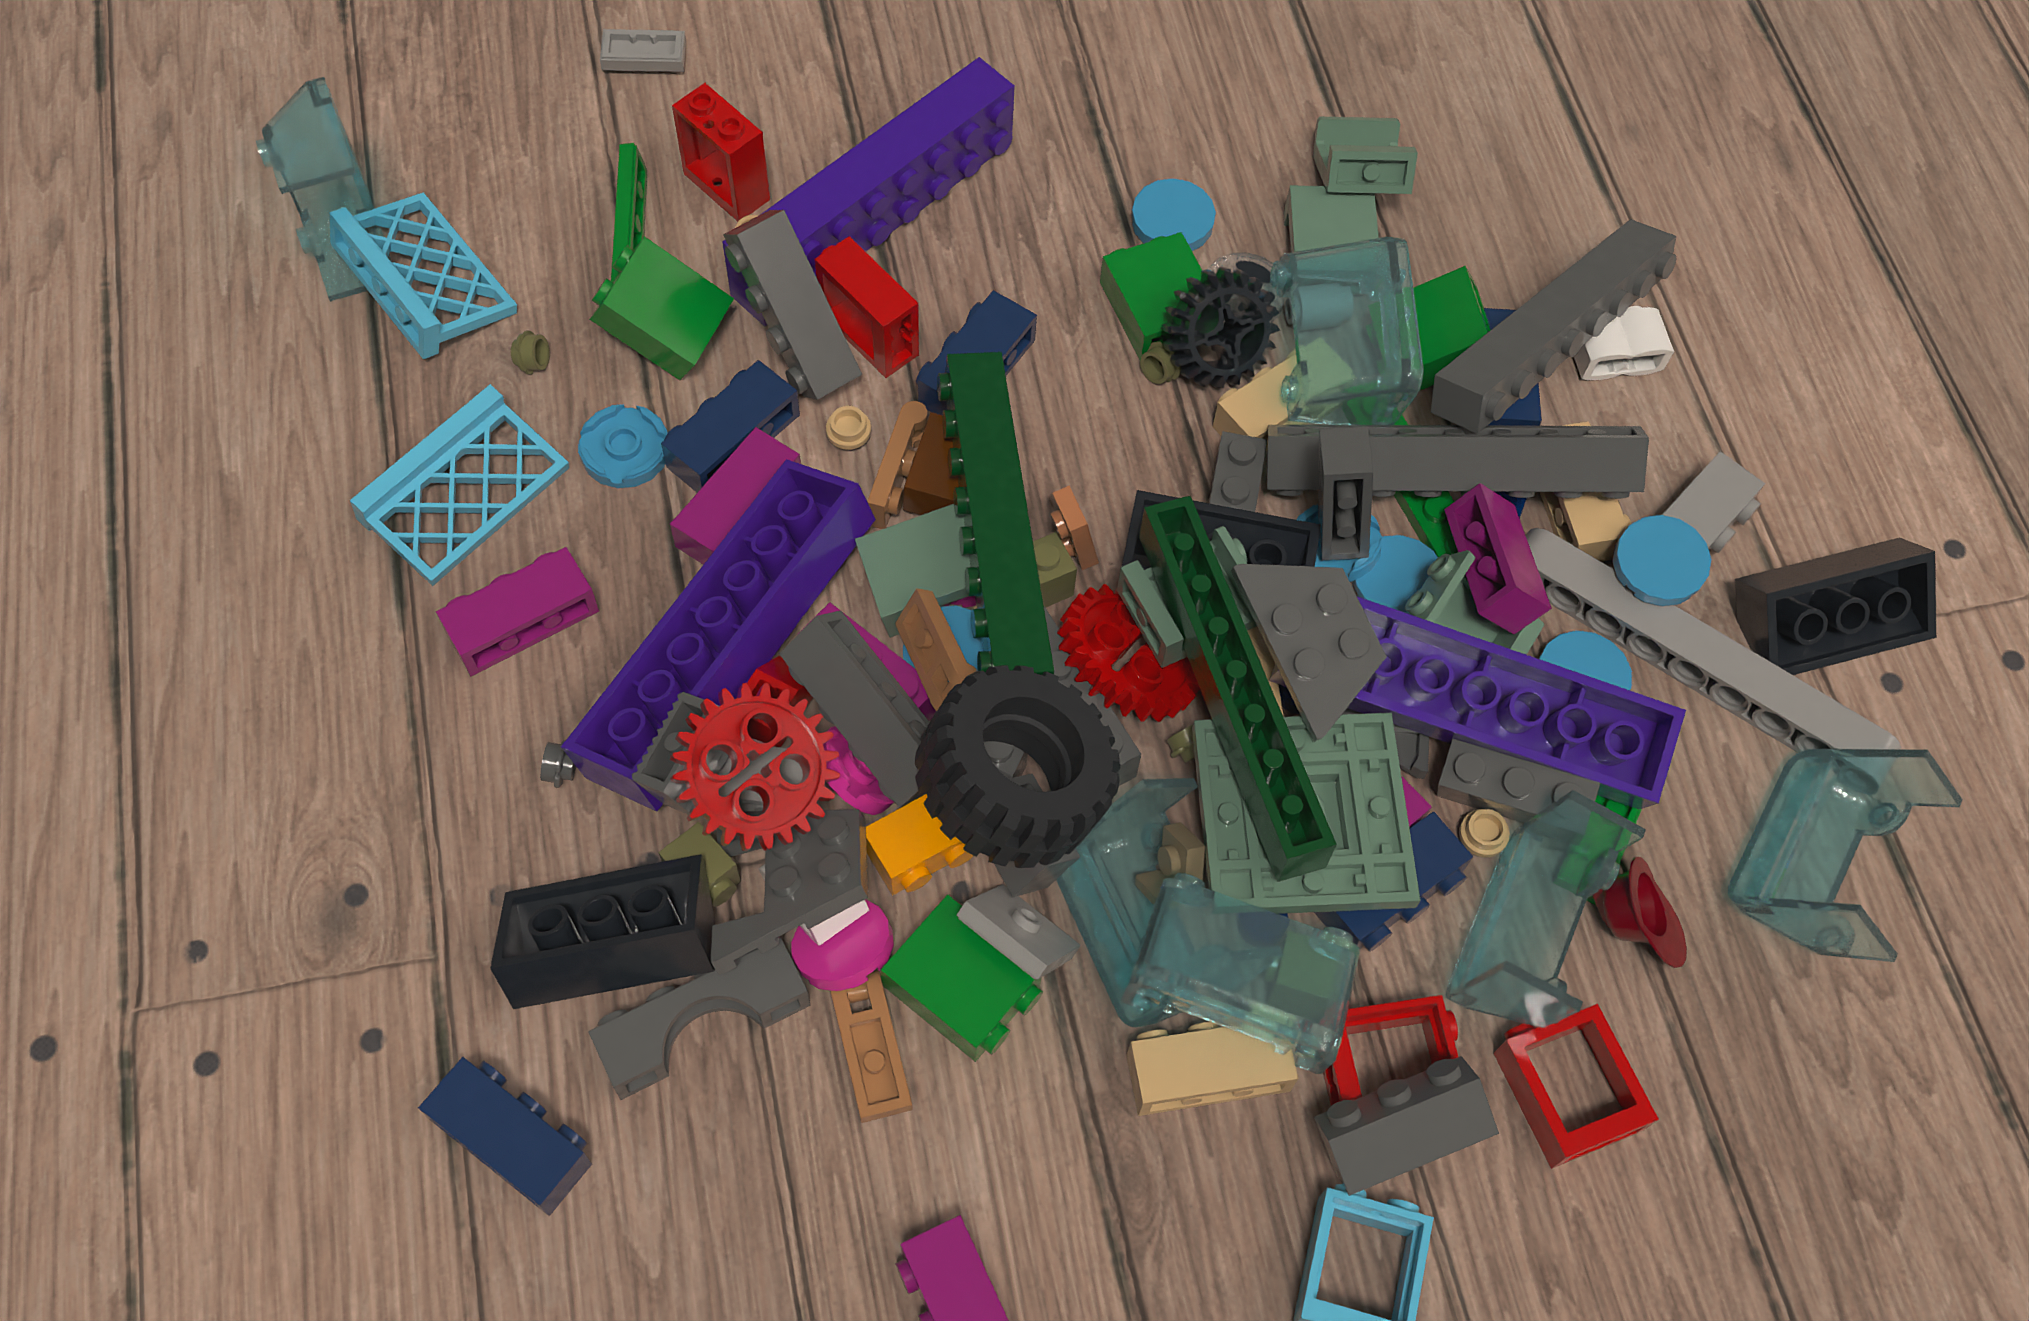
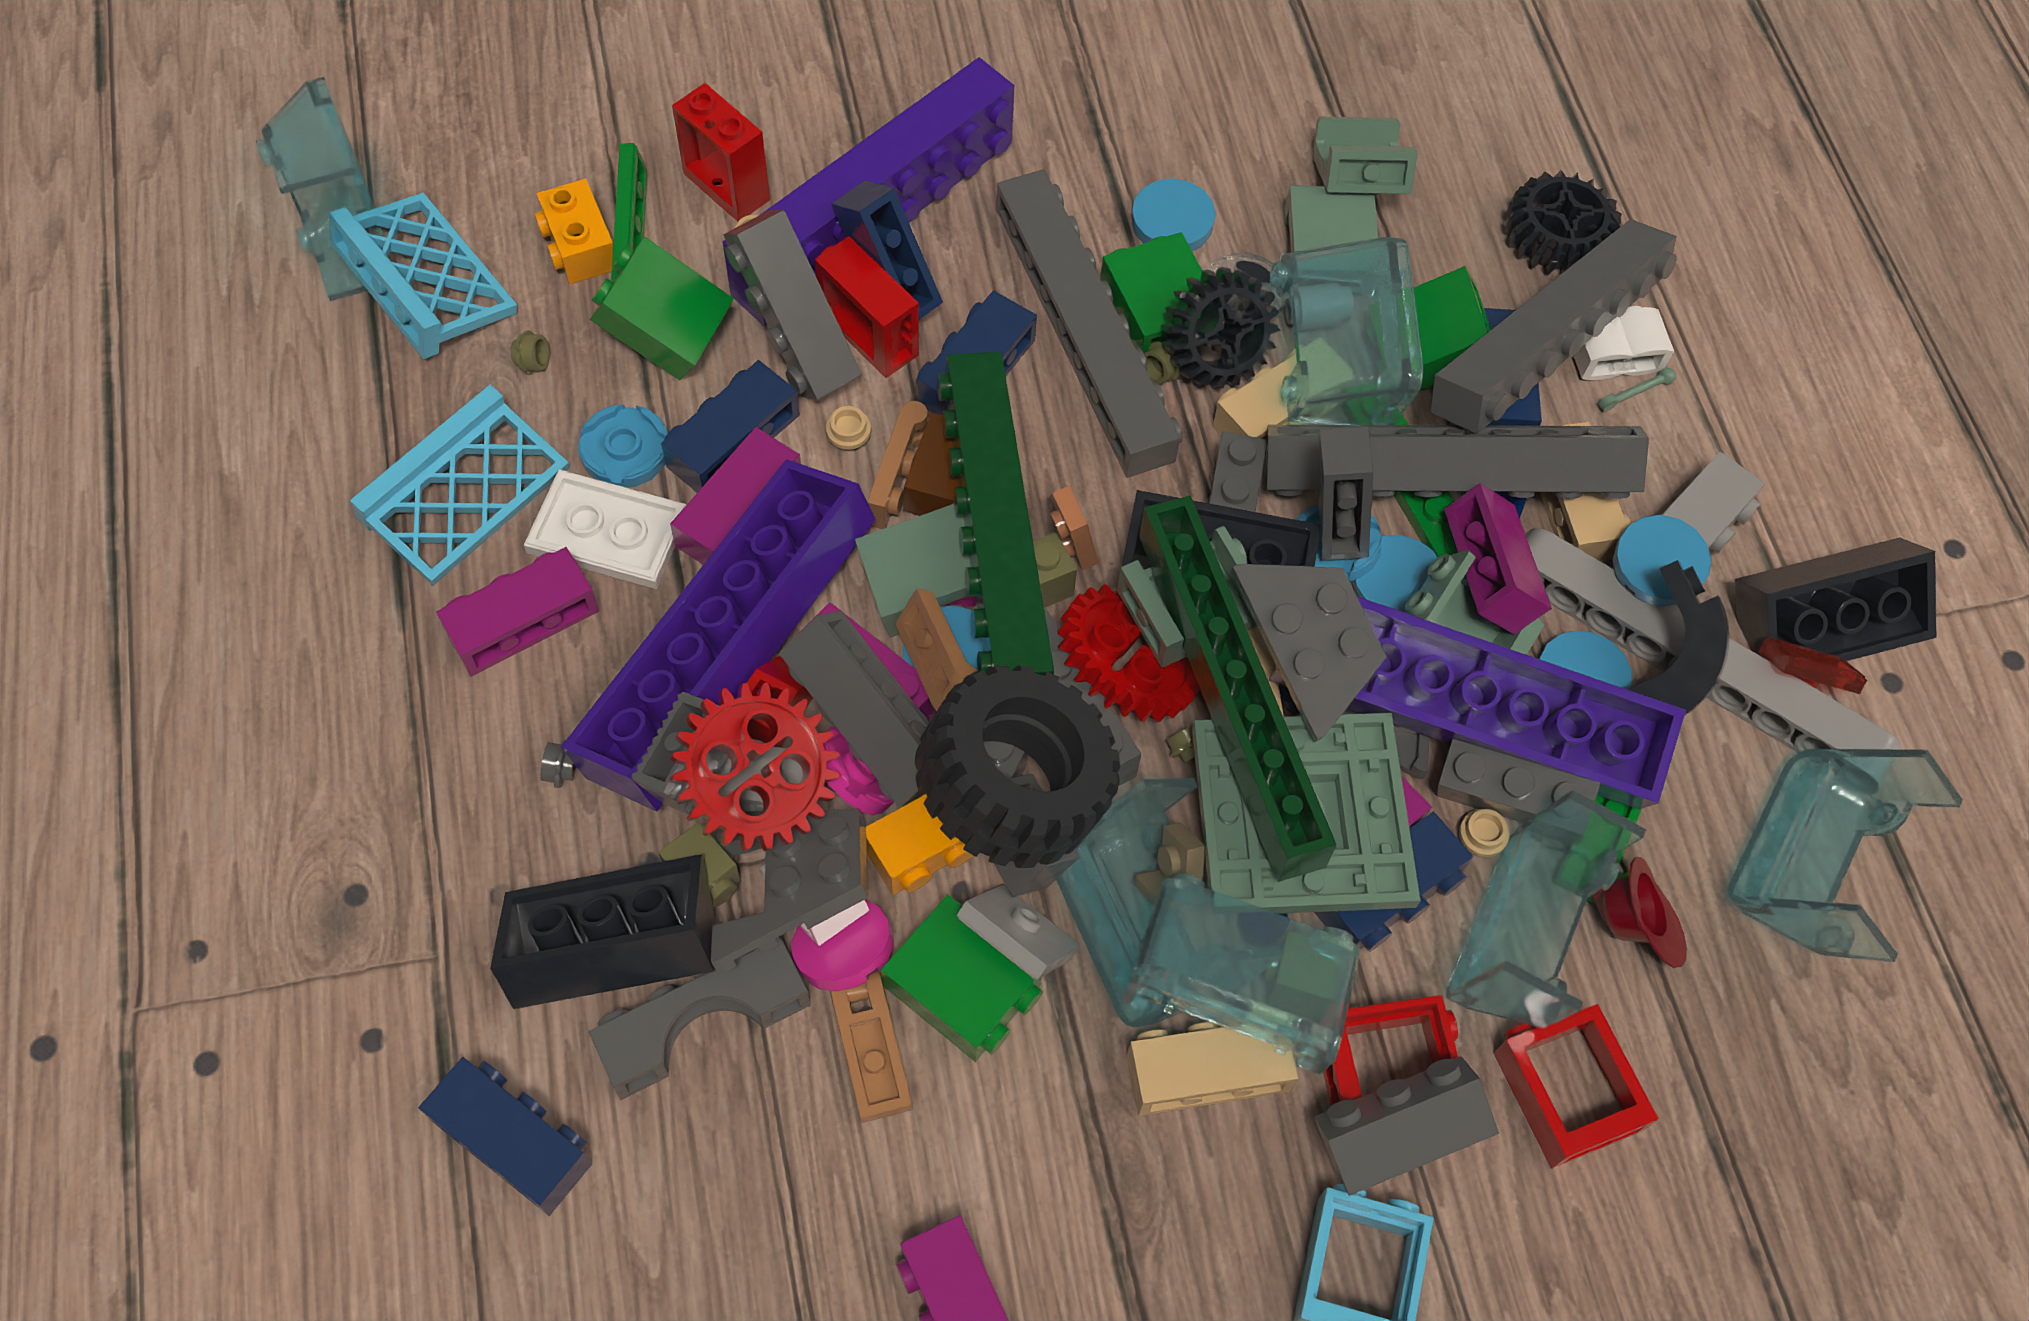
light grey plate [600,29,686,72] -> none
none -> white tile [524,469,687,589]
none -> light orange brick [534,178,613,285]
none -> dark blue brick [831,181,943,320]
none -> dark grey brick [996,169,1183,478]
none -> black gear [1505,170,1622,275]
none -> sand green hinge [1598,367,1676,412]
none -> black arch [1629,560,1730,716]
none -> clear red plate [1759,637,1867,694]

